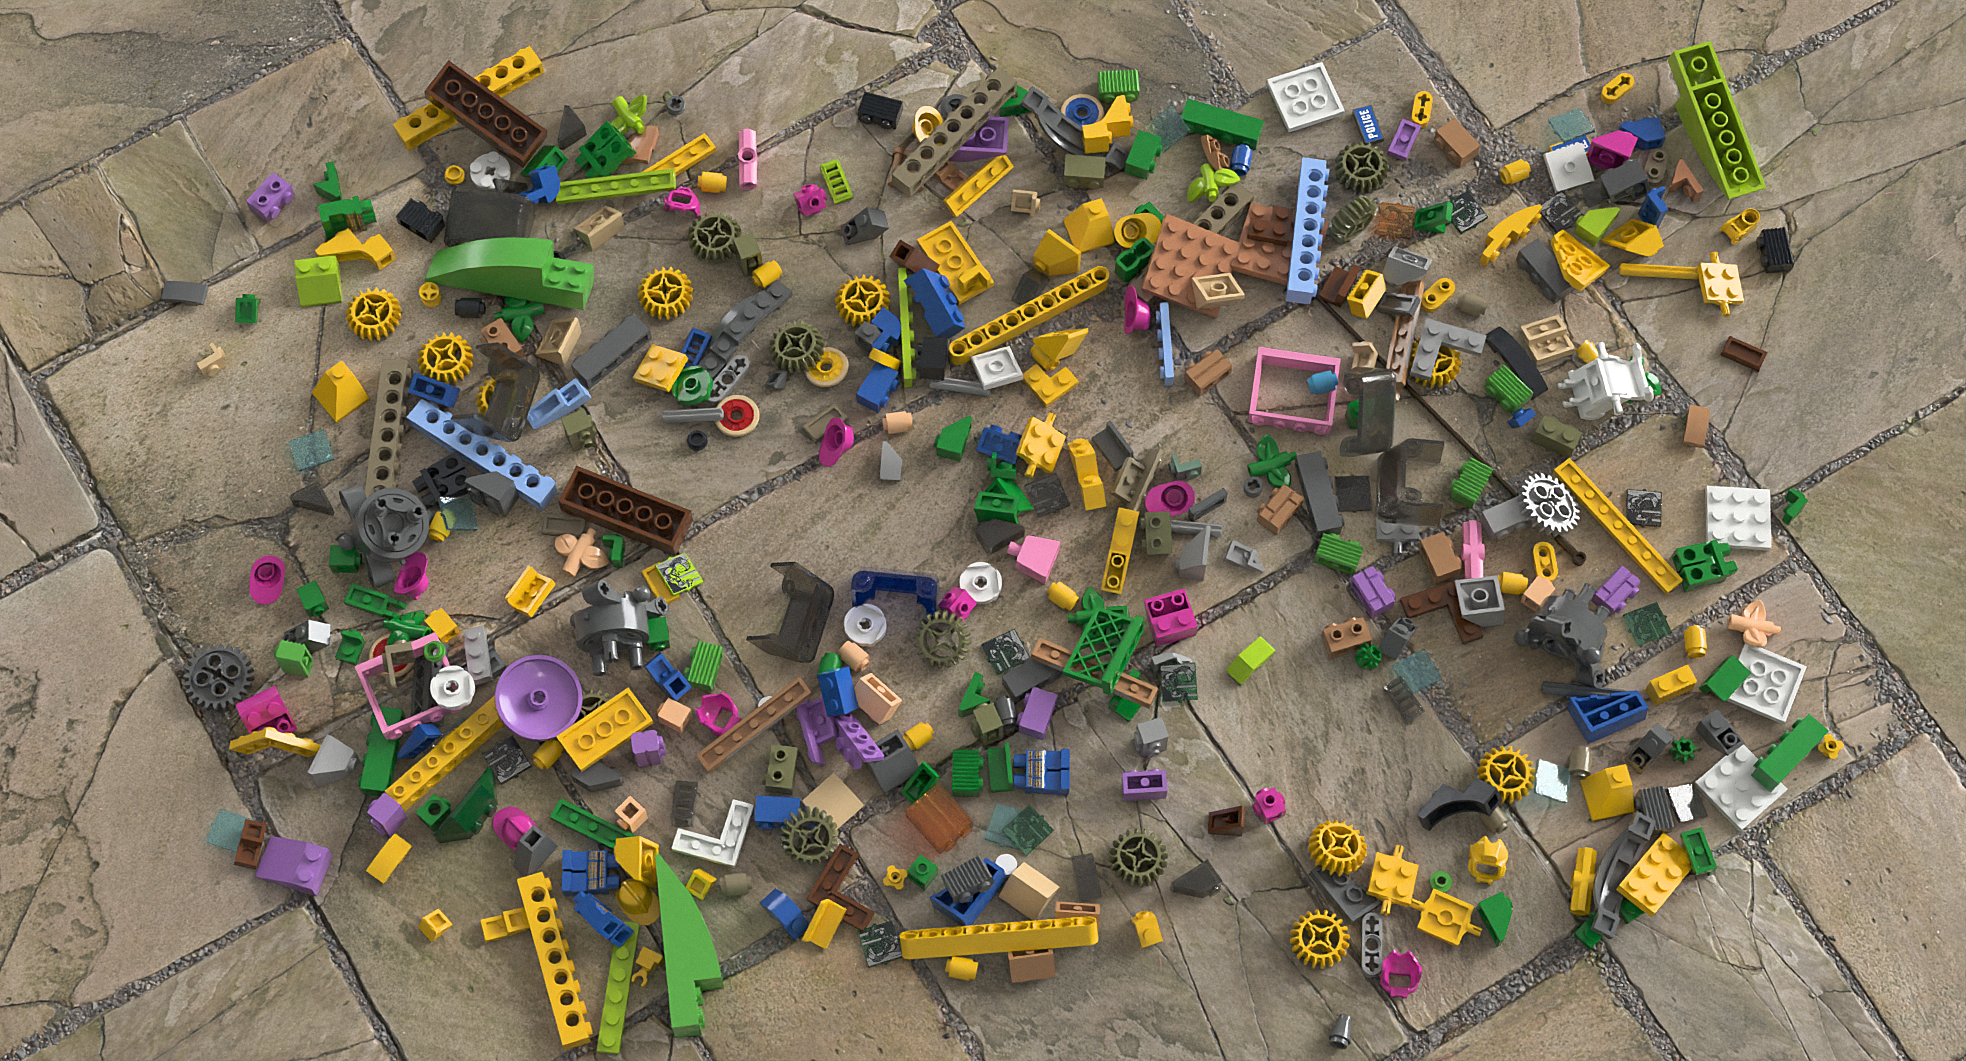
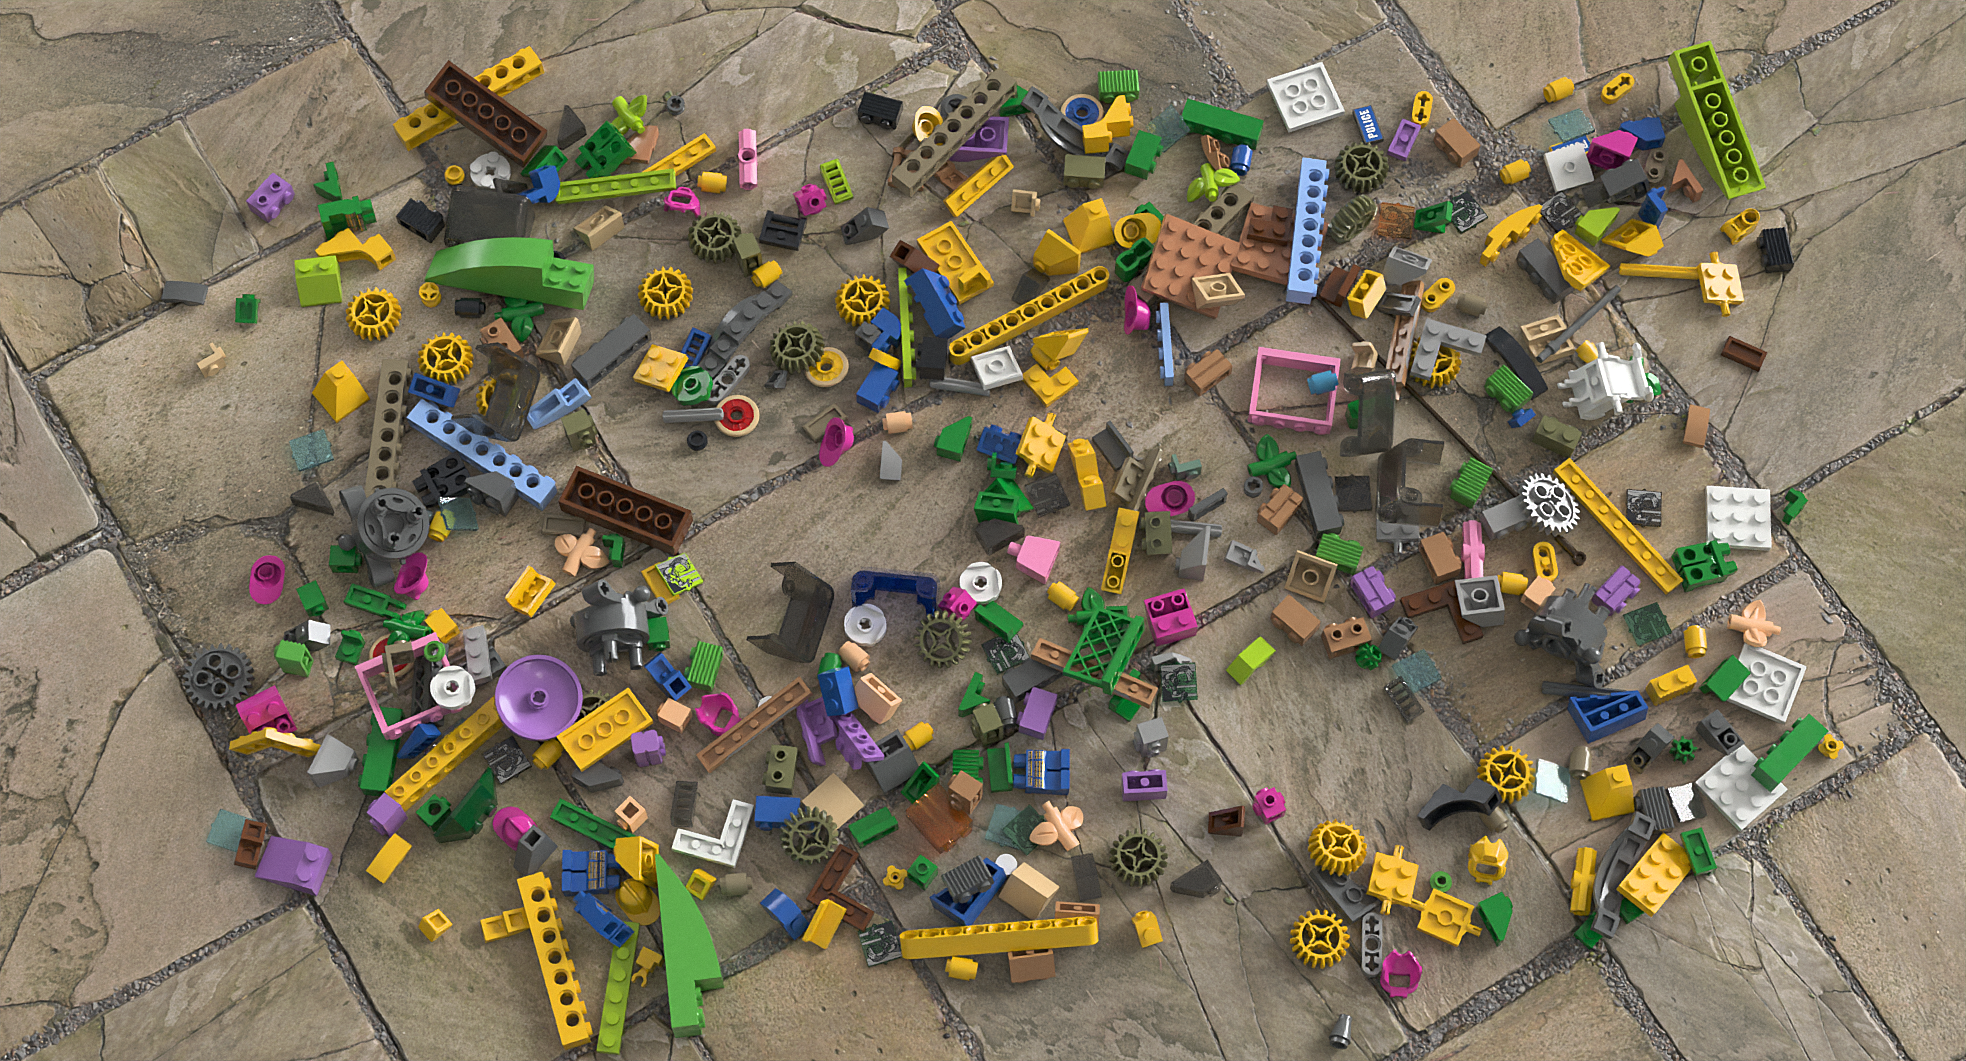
none -> black plate [759,210,807,251]
none -> green panel [849,807,899,849]
none -> medium nougat brick [947,770,983,815]
none -> green panel [974,601,1024,643]
none -> light nougat plant [1029,801,1083,852]
none -> medium nougat brick [1270,595,1321,646]
none -> tan slope [1284,550,1337,603]
none -> dark grey bar [1536,285,1621,363]
none -> yellow brick [1543,77,1574,102]

